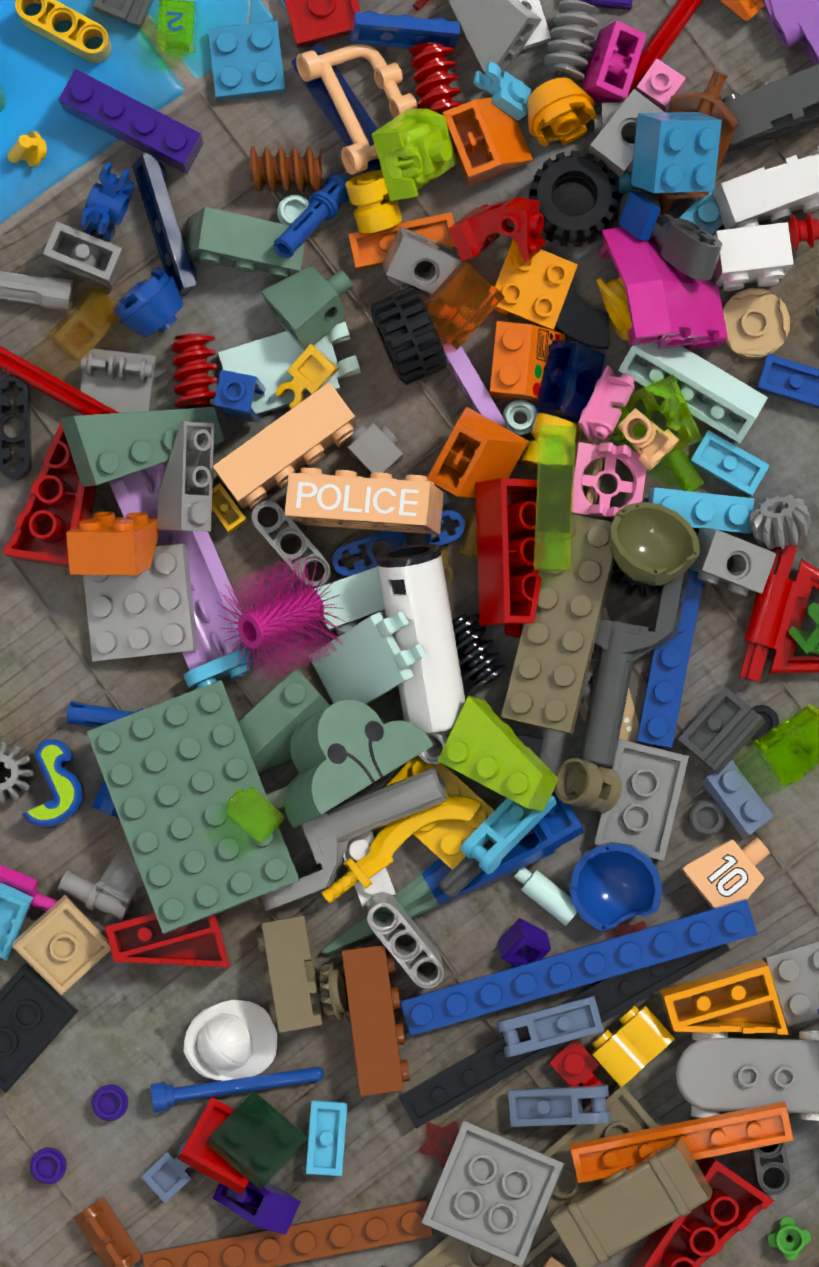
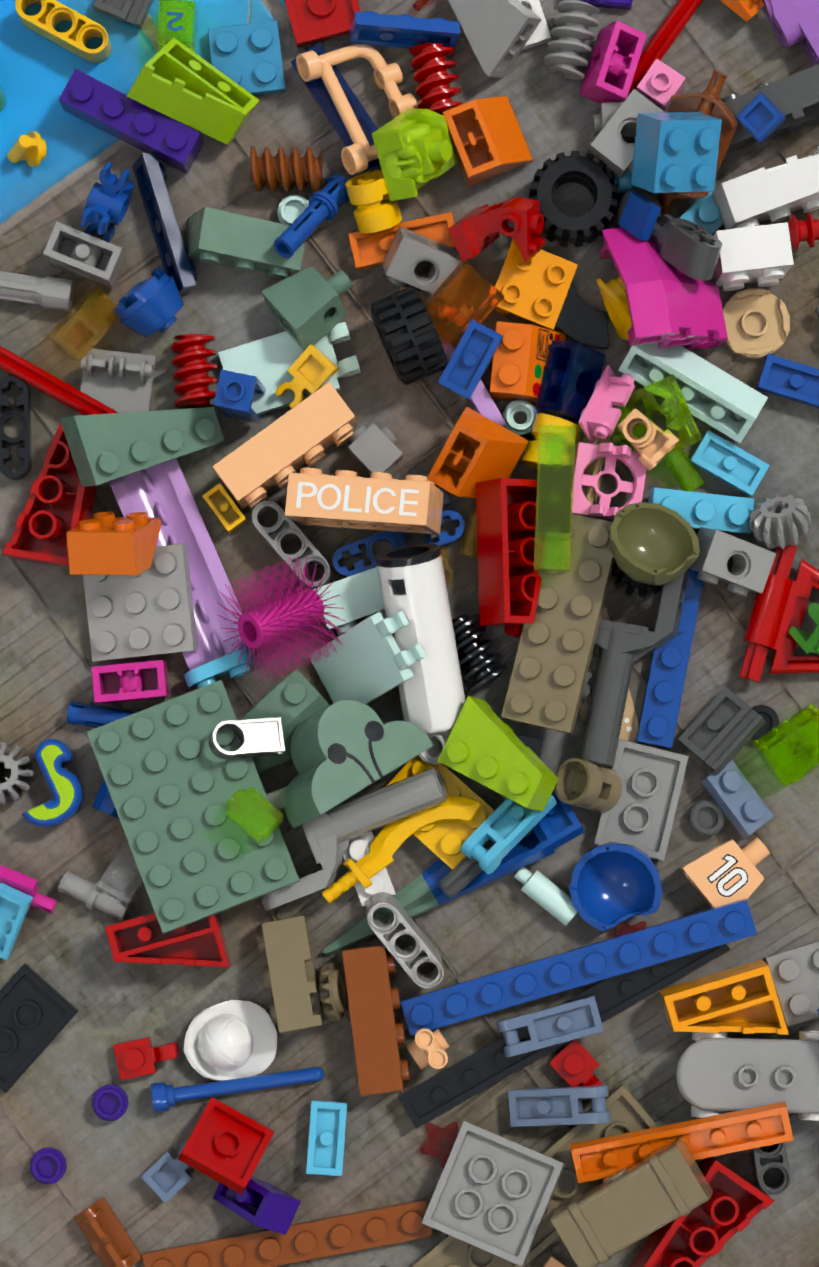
tan tile [11,895,111,995] -> none
light grey slope [157,421,214,531] -> none
clear green plate [206,1091,308,1190] -> none
medium azure plate [473,62,531,121] -> none
dark purple slope [498,918,551,966] -> none
light orange cone [527,77,596,147] -> none
yellow brick [590,1005,675,1087] -> none
bright green plate [767,1216,811,1261] -> none
none -> dark pink brick [91,660,170,705]
none -> red plate [113,1037,180,1080]
none -> lime wedge [126,37,260,145]
none -> piece [208,717,285,760]
none -> light nougat plate [406,1028,450,1070]
none -> blue plate [438,319,504,400]
none -> blue tile [735,92,787,144]

